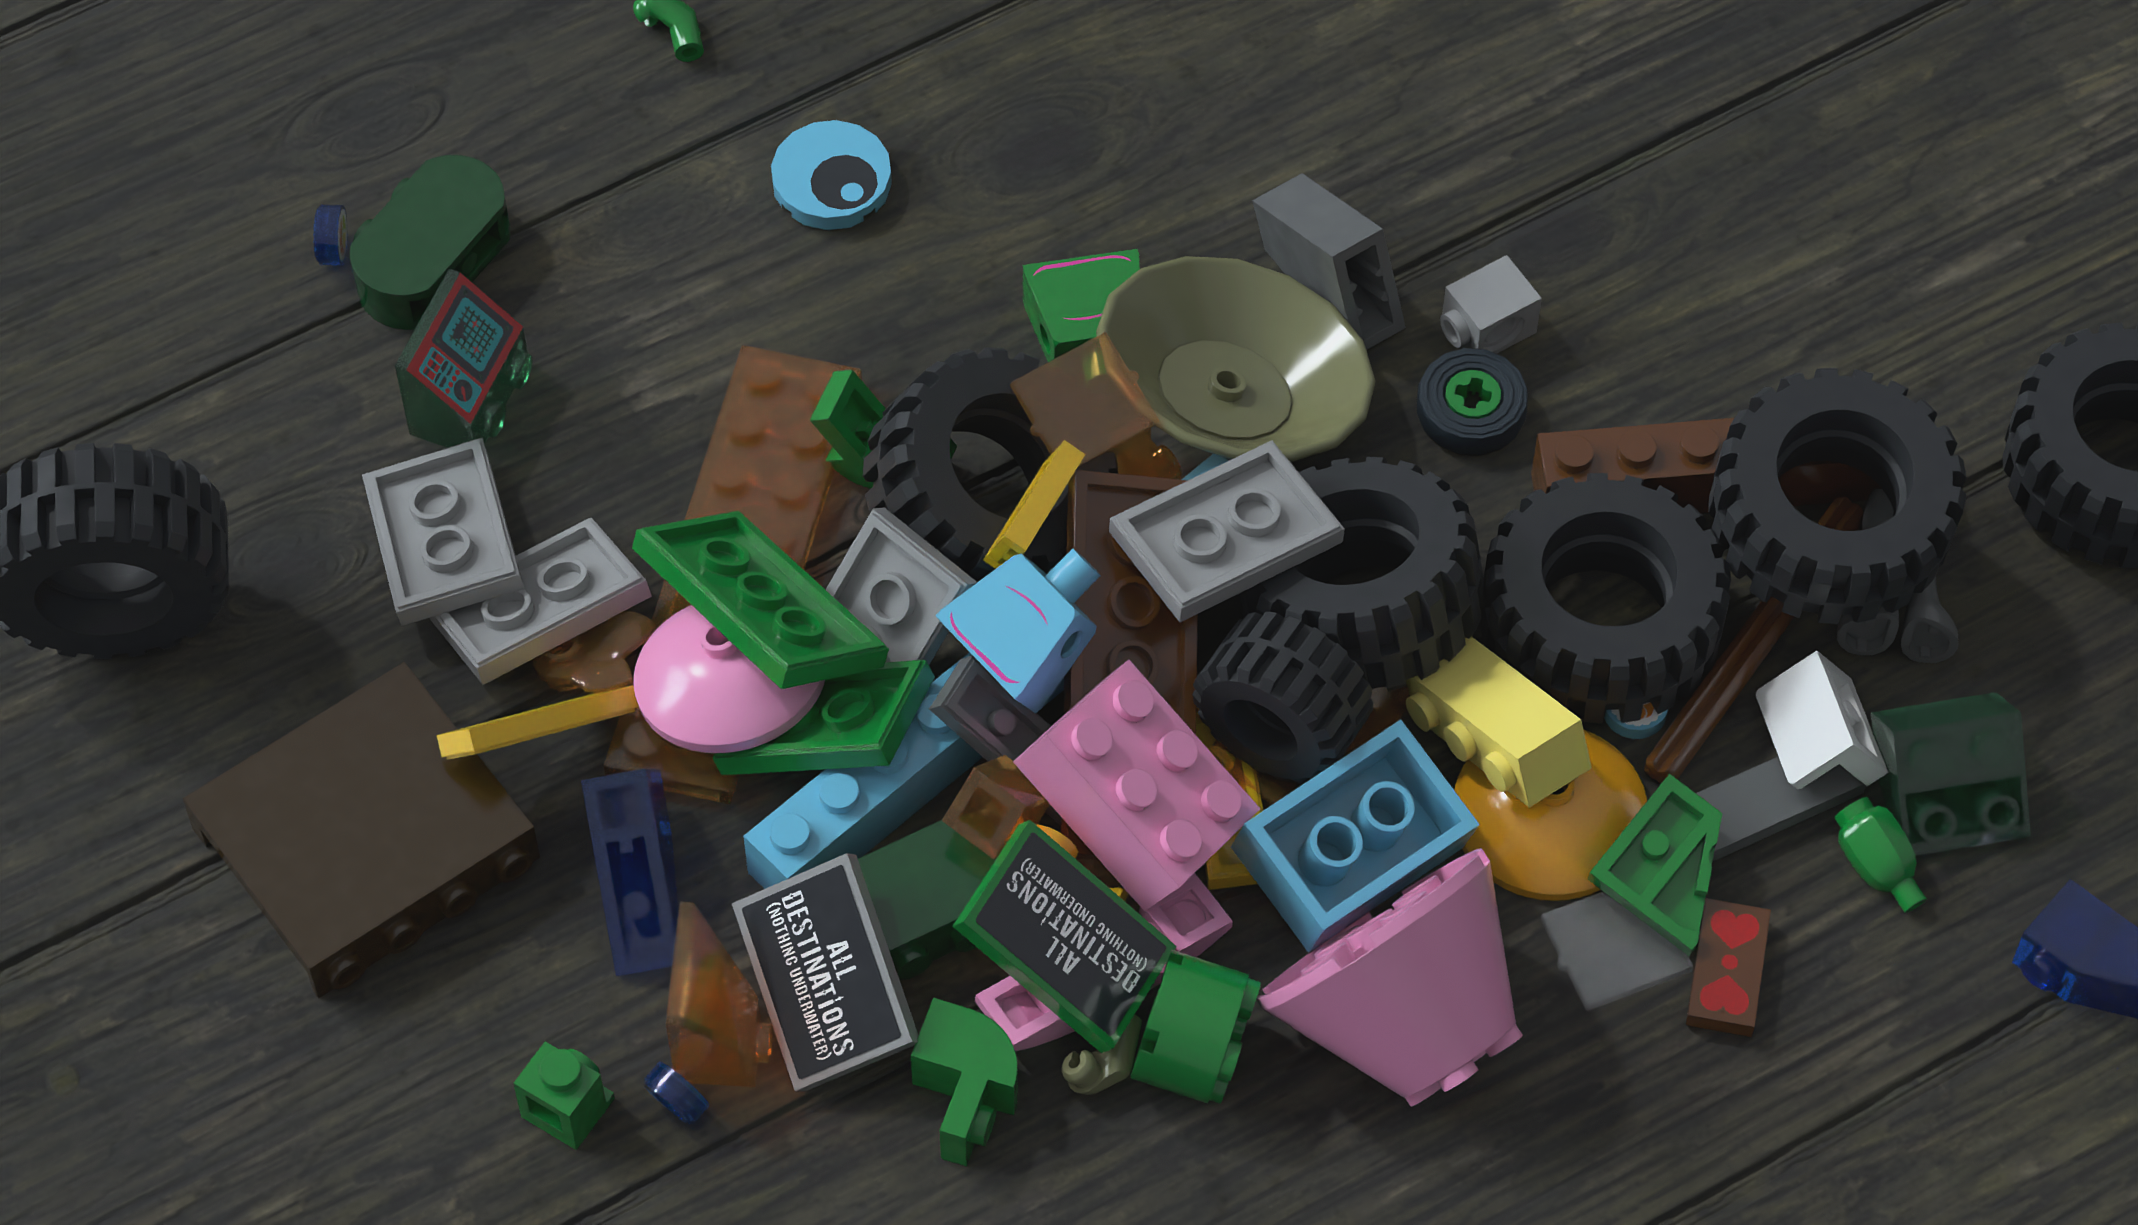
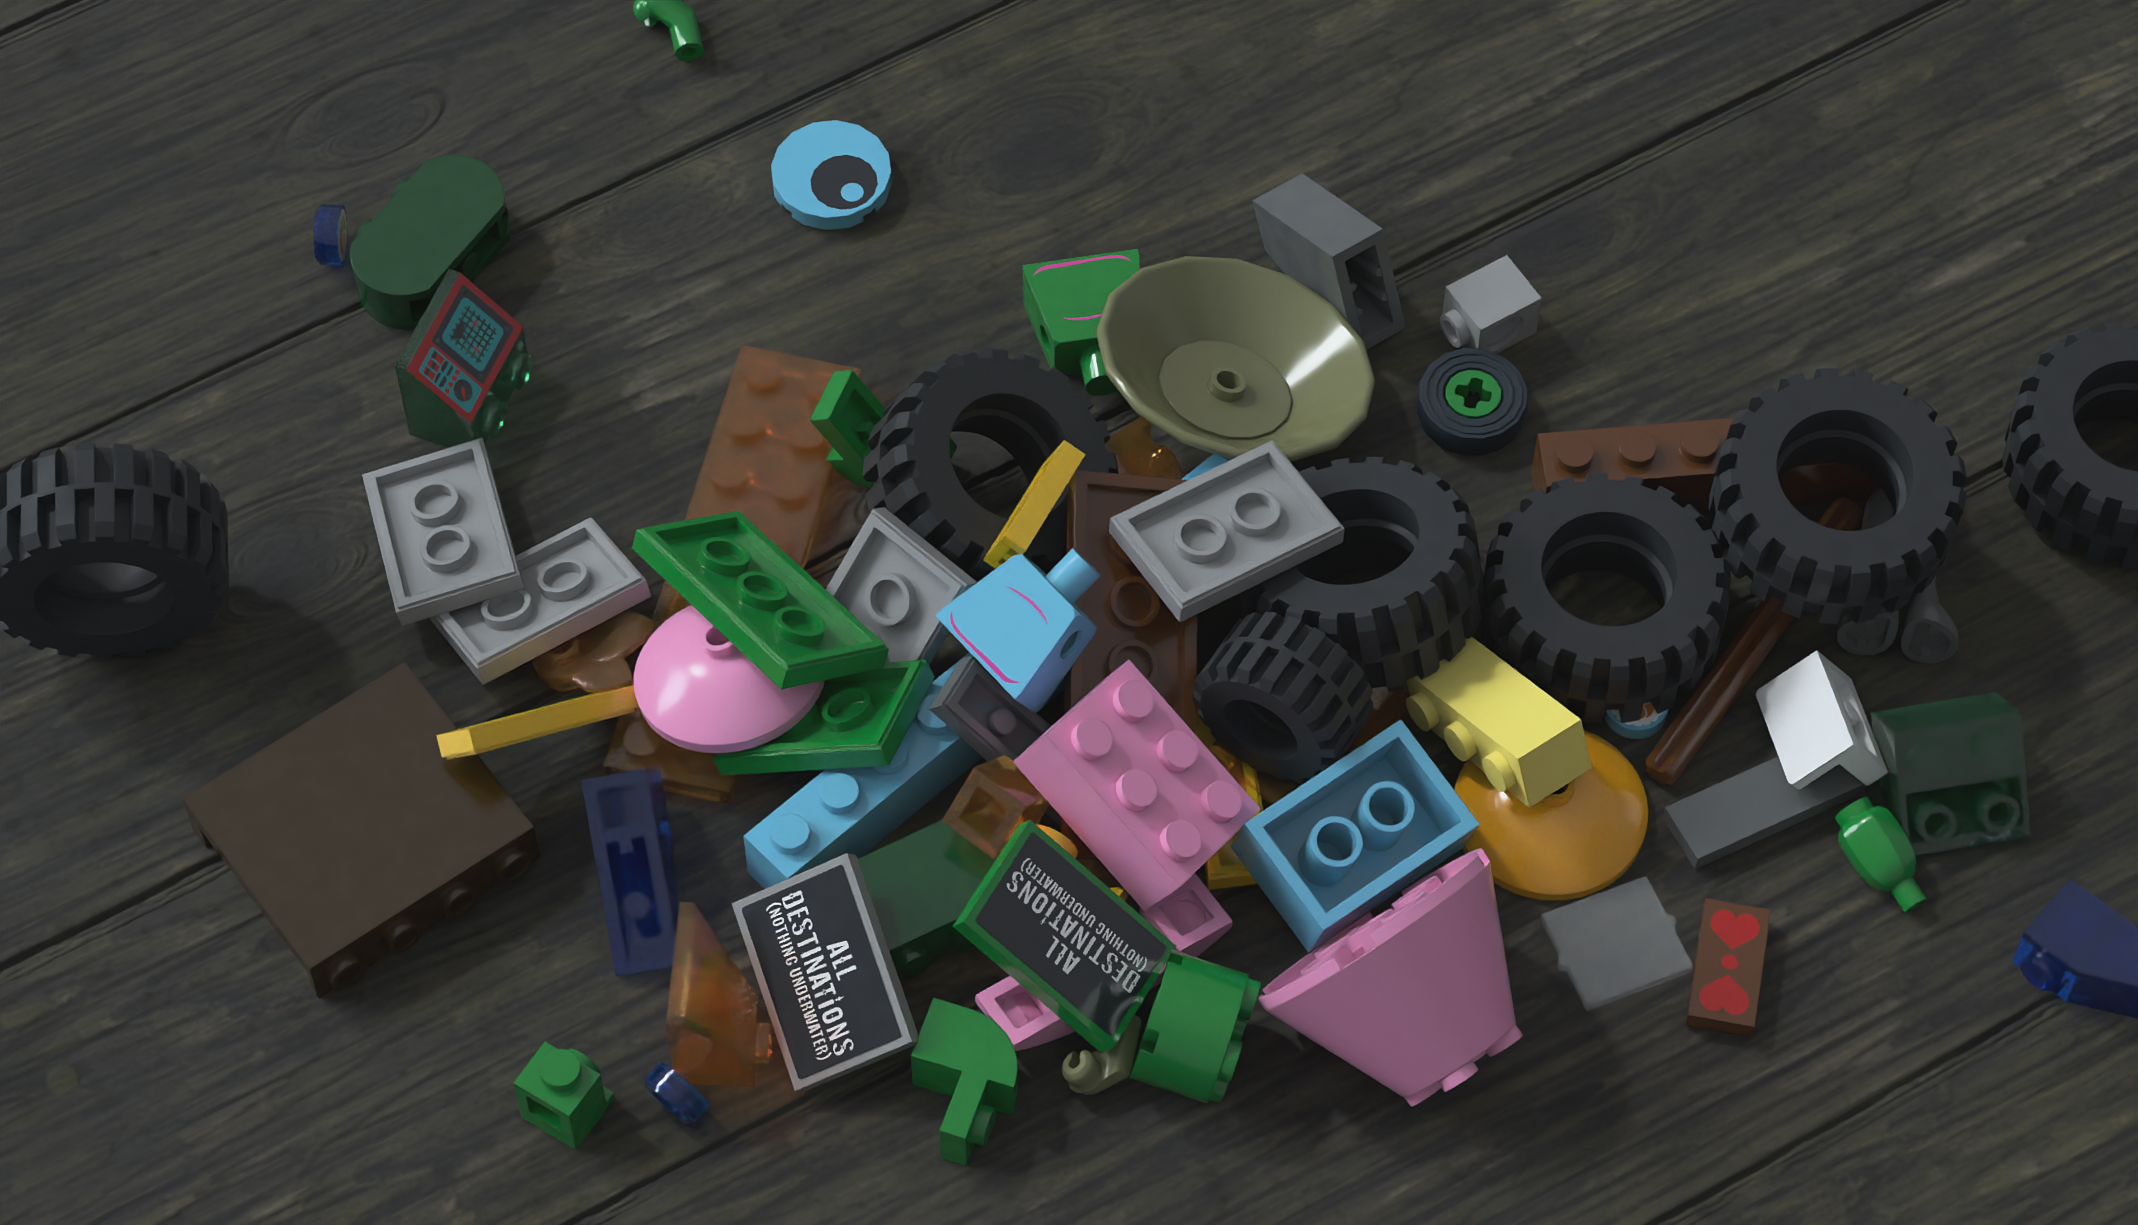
clear orange piece [1010,332,1159,468] -> none
green wing [1588,774,1722,956] -> none

